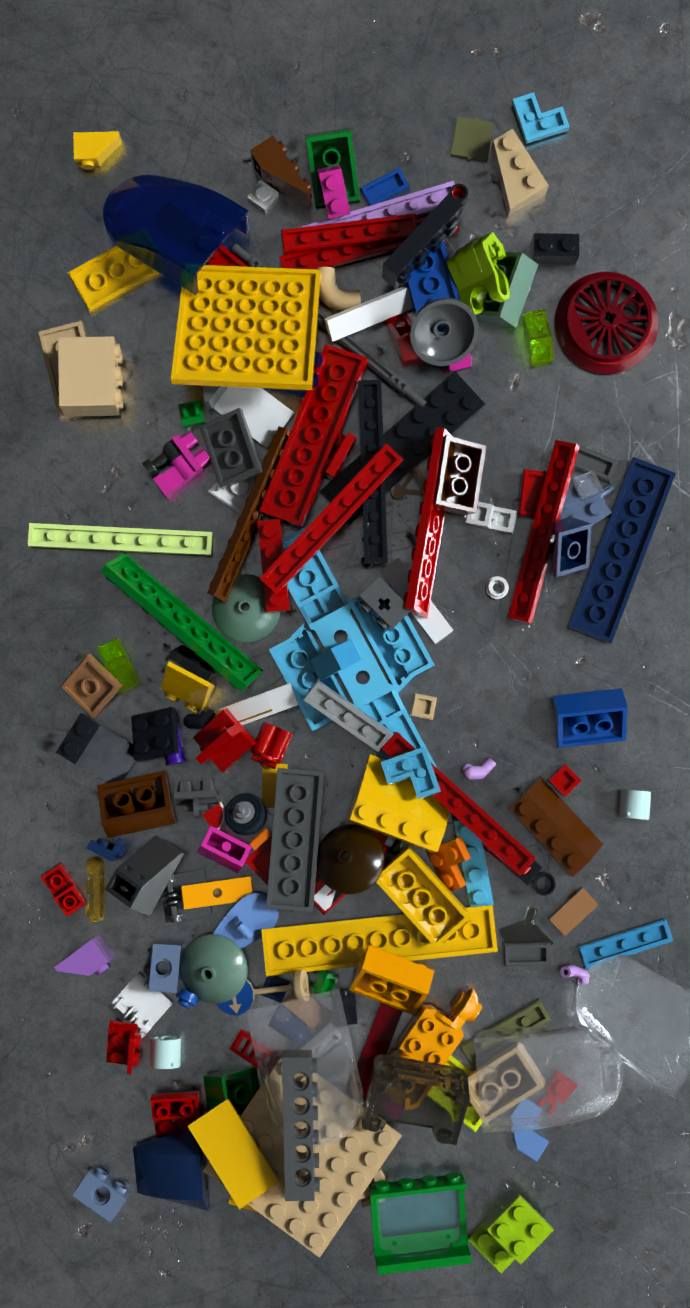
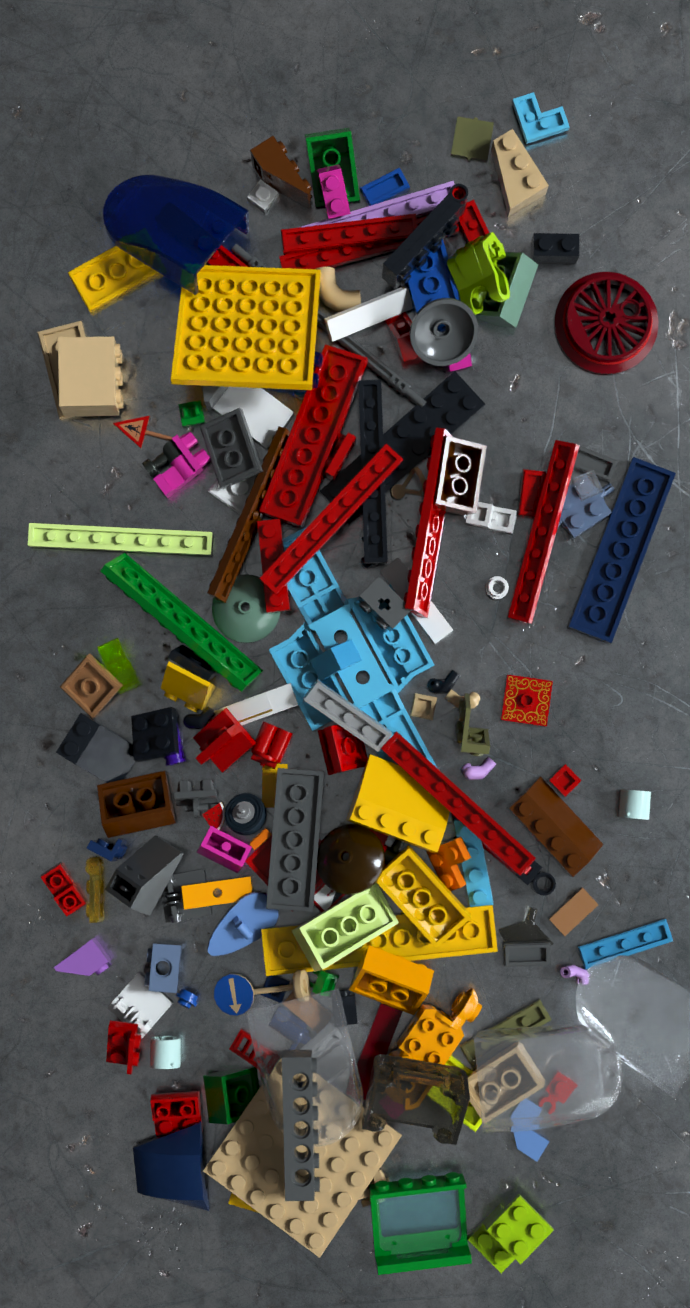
sand blue brick [72,1167,130,1223] -> none
yellow slope [73,131,122,170] -> none
sand green dish [179,934,248,1004] -> none
yellow tile [188,1099,280,1210] -> none
medium azure plate [381,747,441,799] -> none
clear neon green slope [523,309,554,366] -> none
dark blue slope [553,517,591,577] -> none
blue slope [553,688,628,748] -> none
none -> piece [113,416,173,448]
none -> yellowish green slope [291,883,399,972]
none -> red bracket [318,725,368,775]
none -> black arm [427,670,461,694]
none -> tan arm [445,689,480,709]
none -> olive bracket [456,693,490,756]
none -> red plate [458,200,489,243]
none -> red plate [501,674,553,727]

